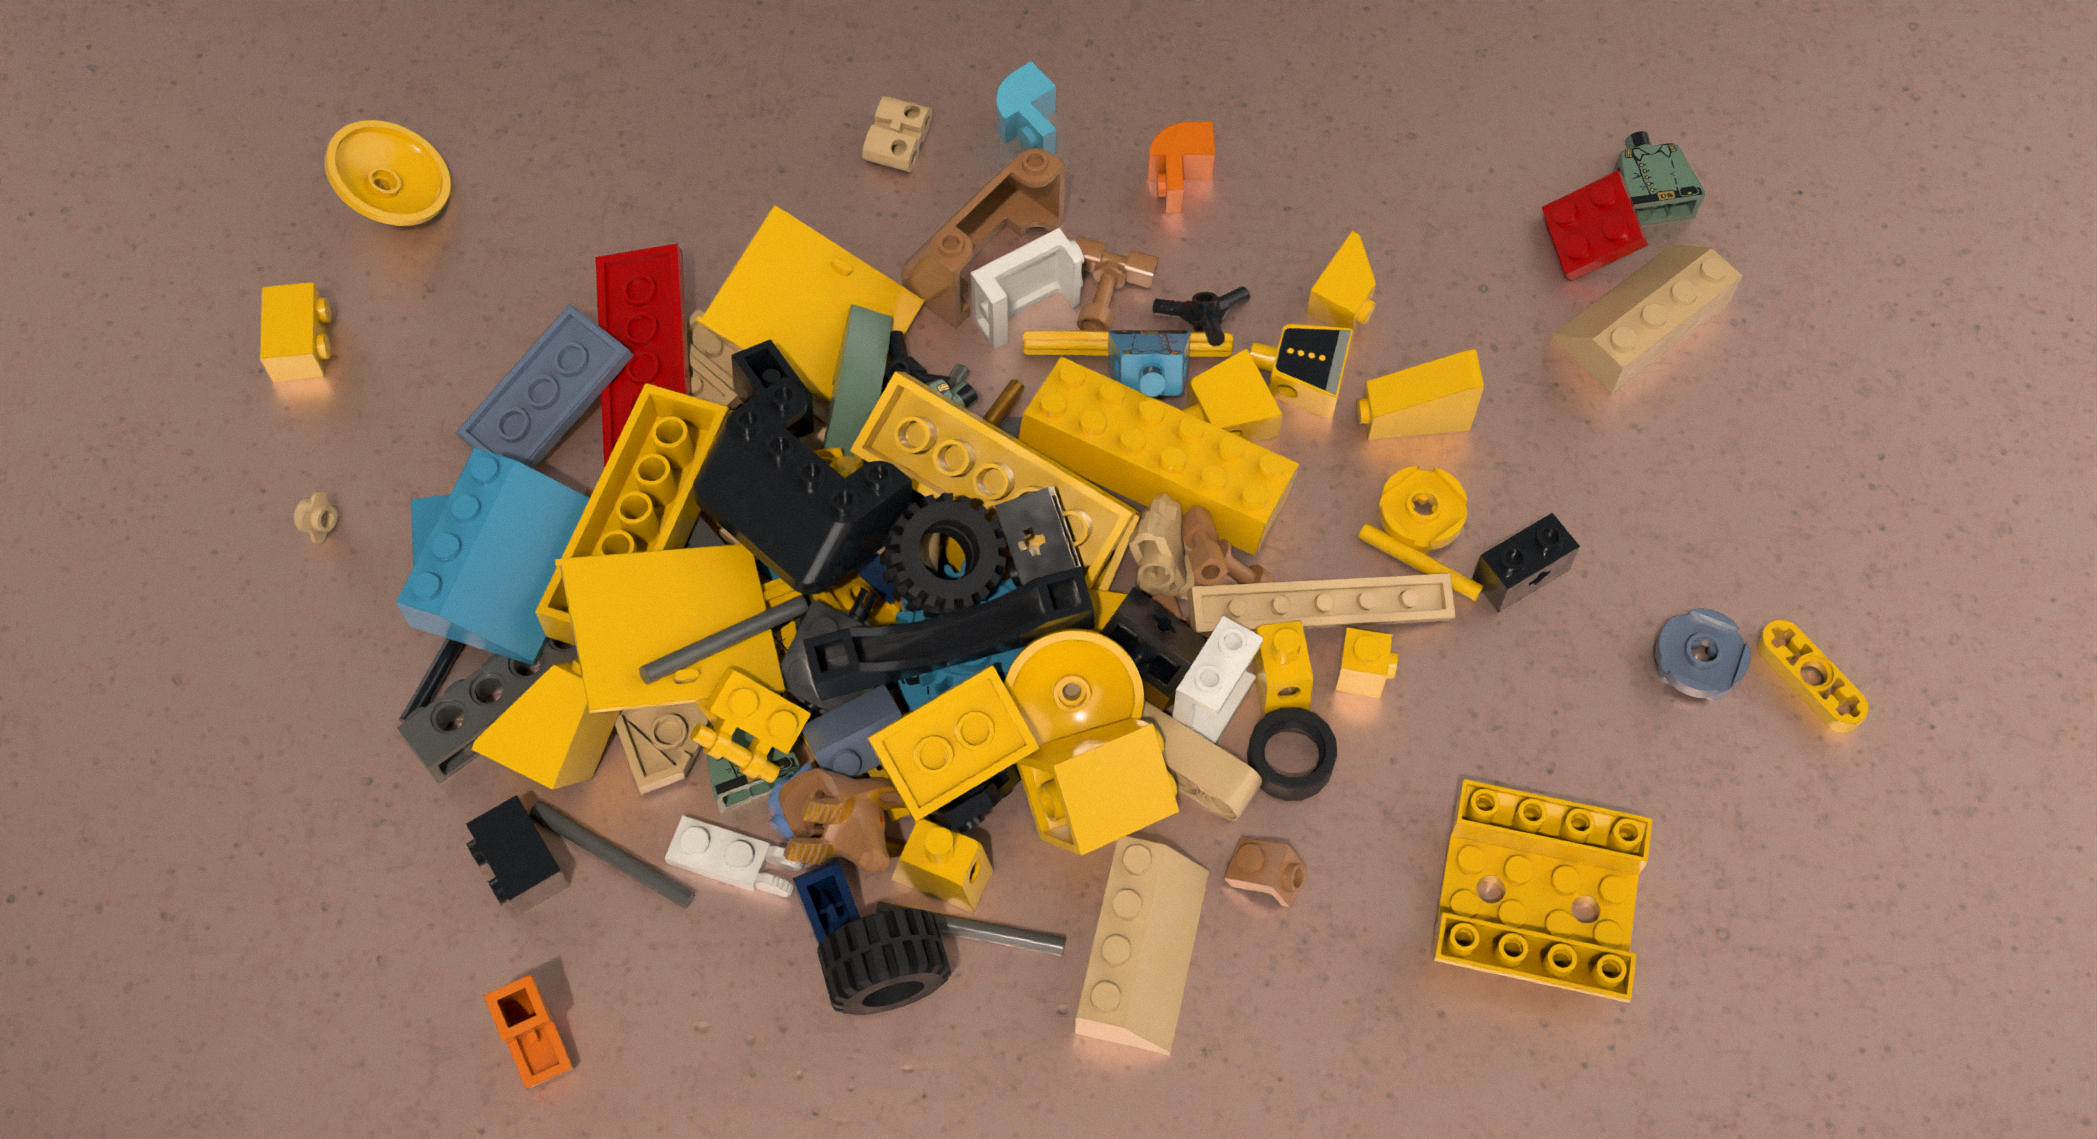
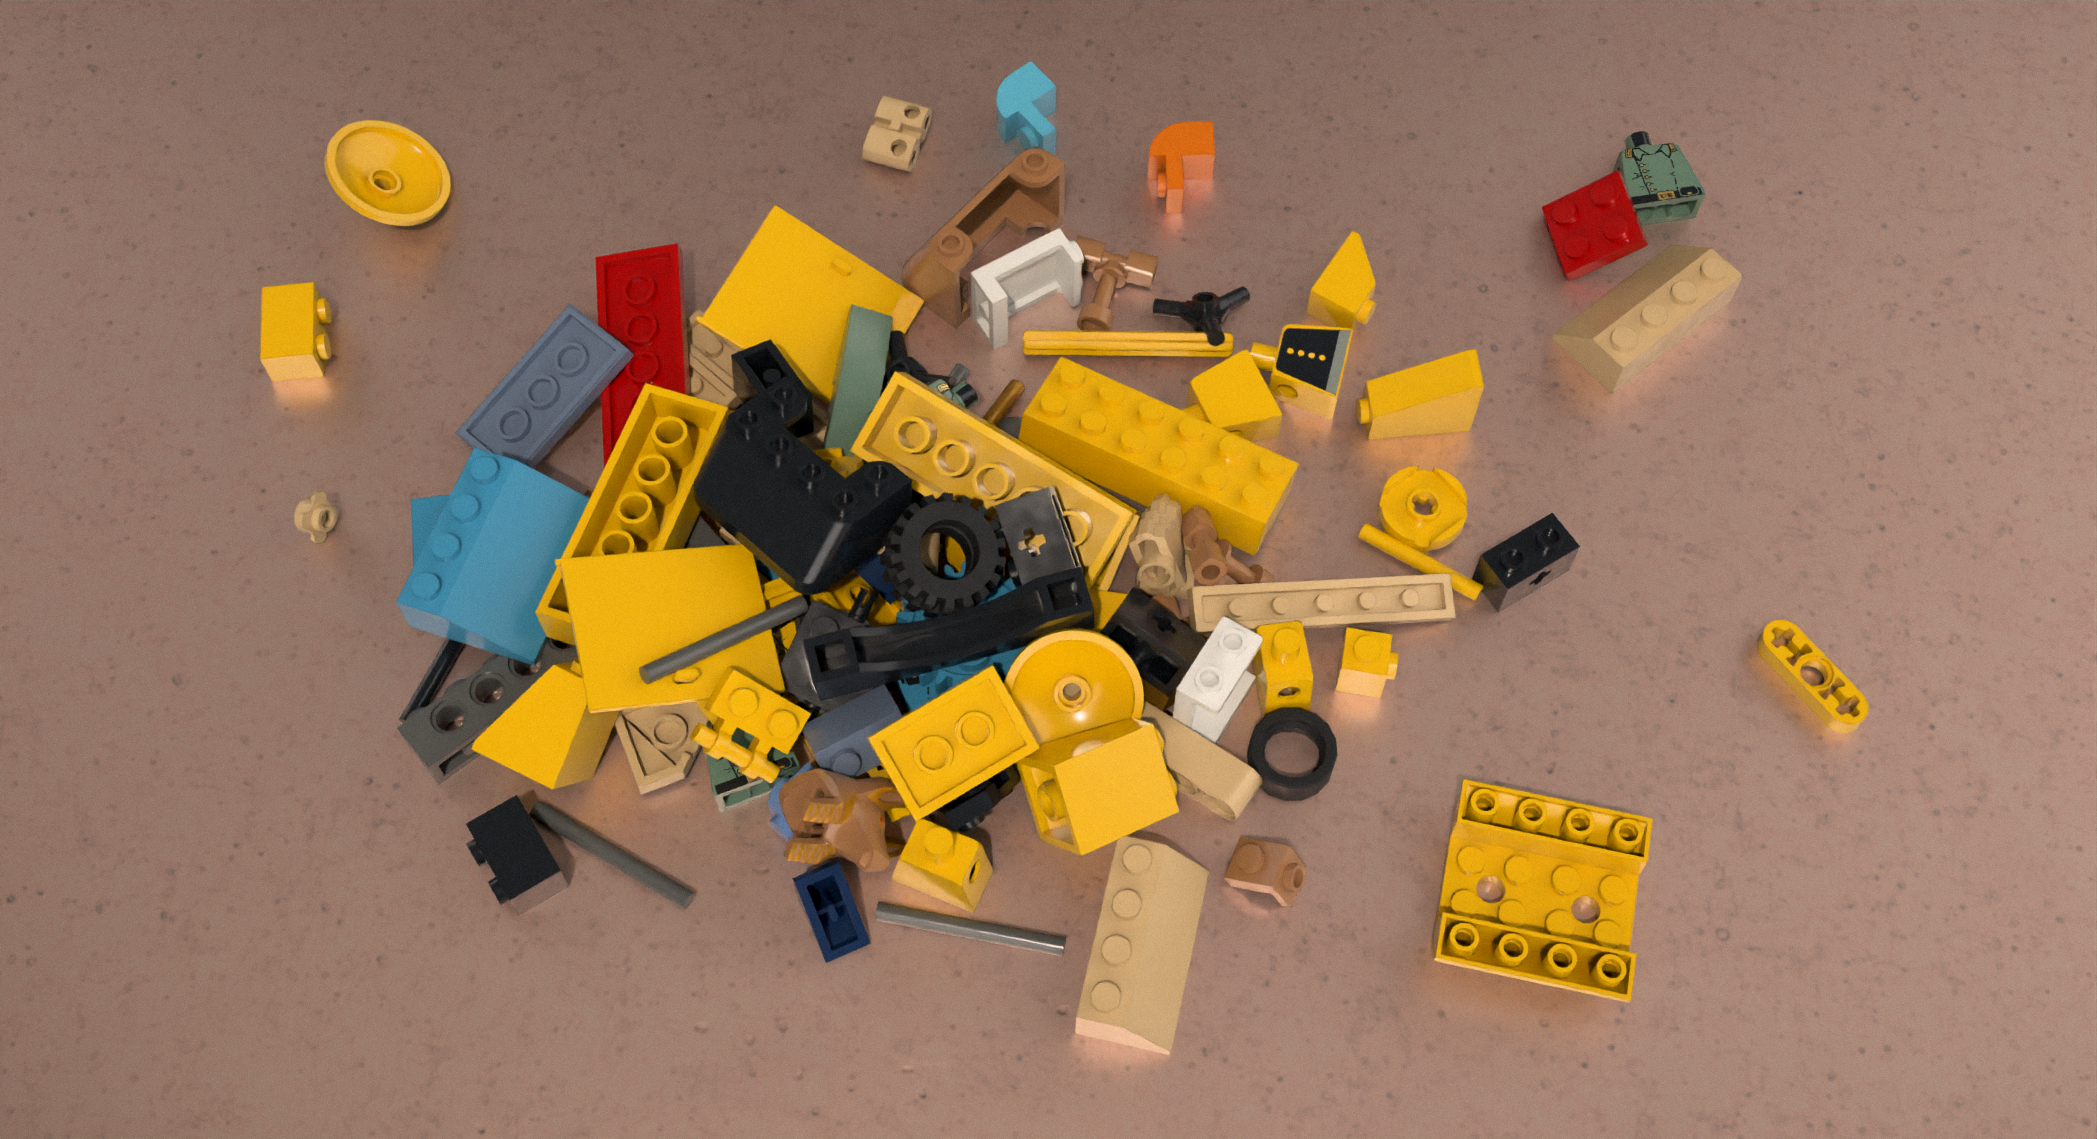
orange brick [483,974,574,1090] -> none
white hinge [665,815,803,898] -> none
black tyre [817,909,951,1015] -> none
dark azure torso [1108,330,1190,397] -> none
sand blue plate [1655,608,1751,700] -> none

